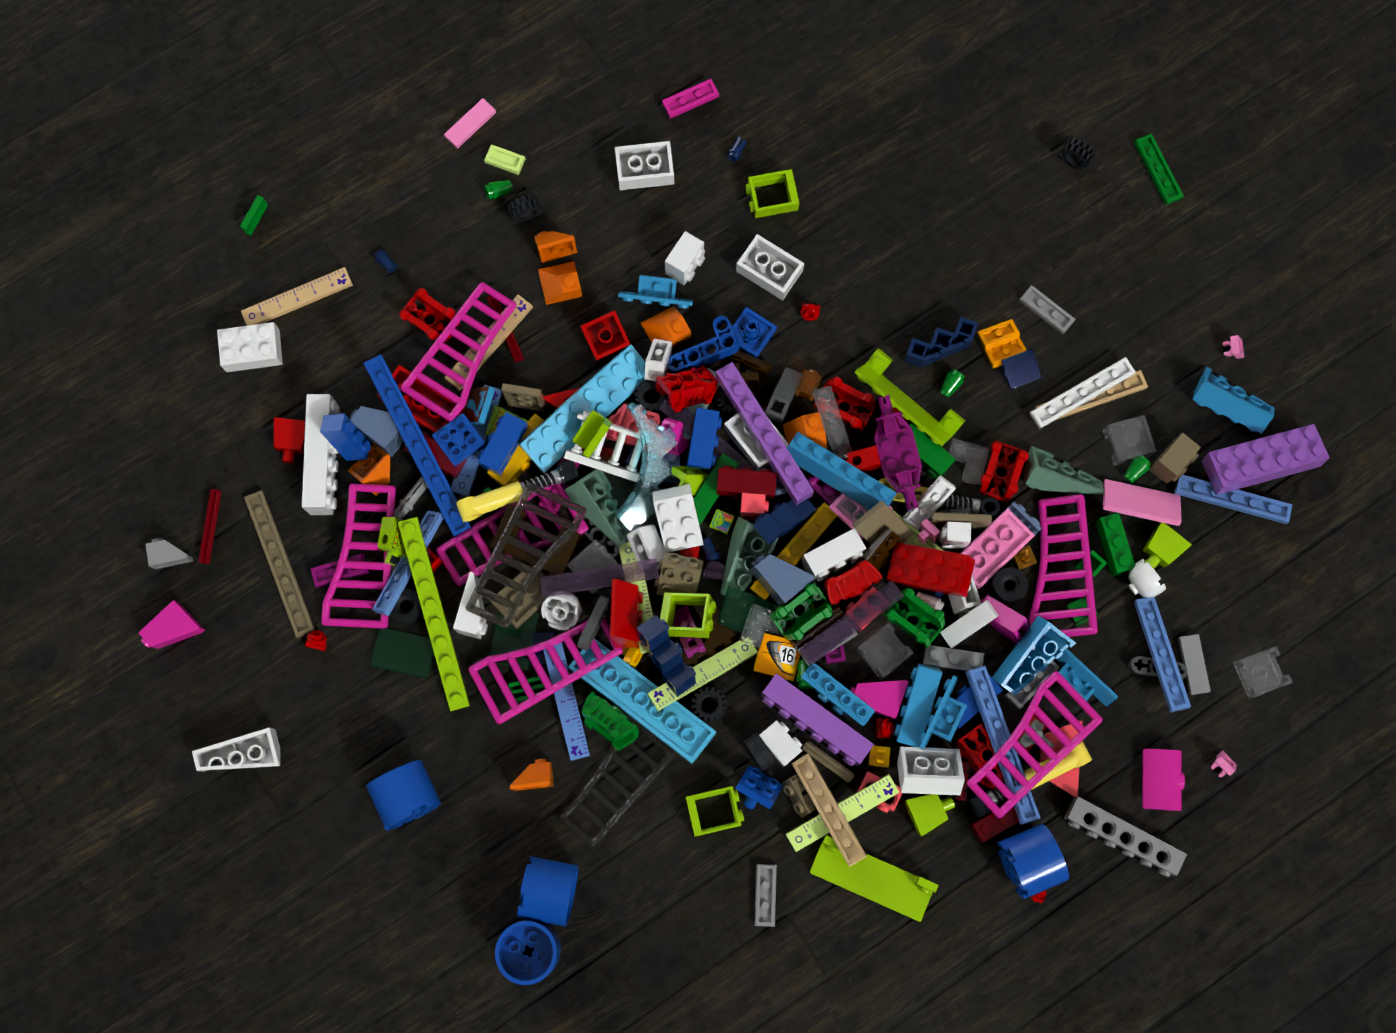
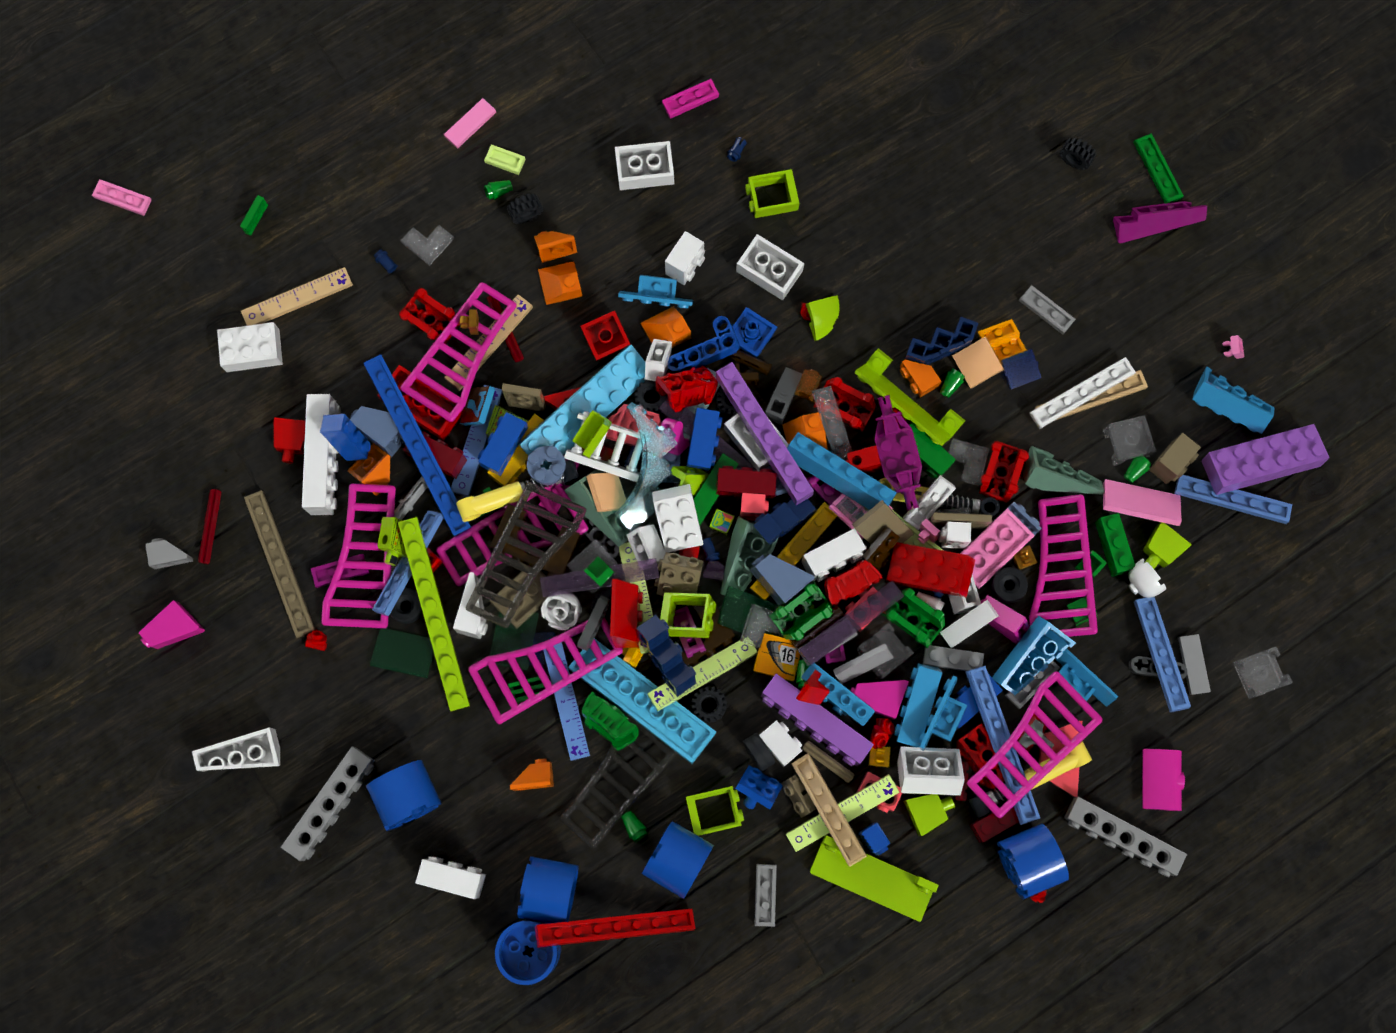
blue plate [432,413,486,467] -> none
bright pink tile [1211,751,1237,777] -> none
none -> bright pink tile [92,179,151,216]
none -> light grey brick [281,746,375,861]
none -> clear plate [401,225,454,265]
none -> white brick [415,856,486,899]
none -> pearl gold tile [460,309,479,335]
none -> sand blue plate [527,446,566,485]
none -> red plate [535,909,696,948]
none -> green panel [583,557,615,587]
none -> light nougat tile [586,473,629,512]
none -> green cone [621,811,648,842]
none -> blue brick [642,821,714,899]
none -> red slope [796,669,830,705]
none -> lime brick [806,295,839,341]
none -> light grey tile [833,644,894,684]
none -> blue brick [858,823,890,856]
none -> red plate [870,725,889,749]
none -> orange slope [900,360,941,397]
none -> light nougat tile [953,337,1004,388]
none -> magenta wedge [1113,201,1207,243]

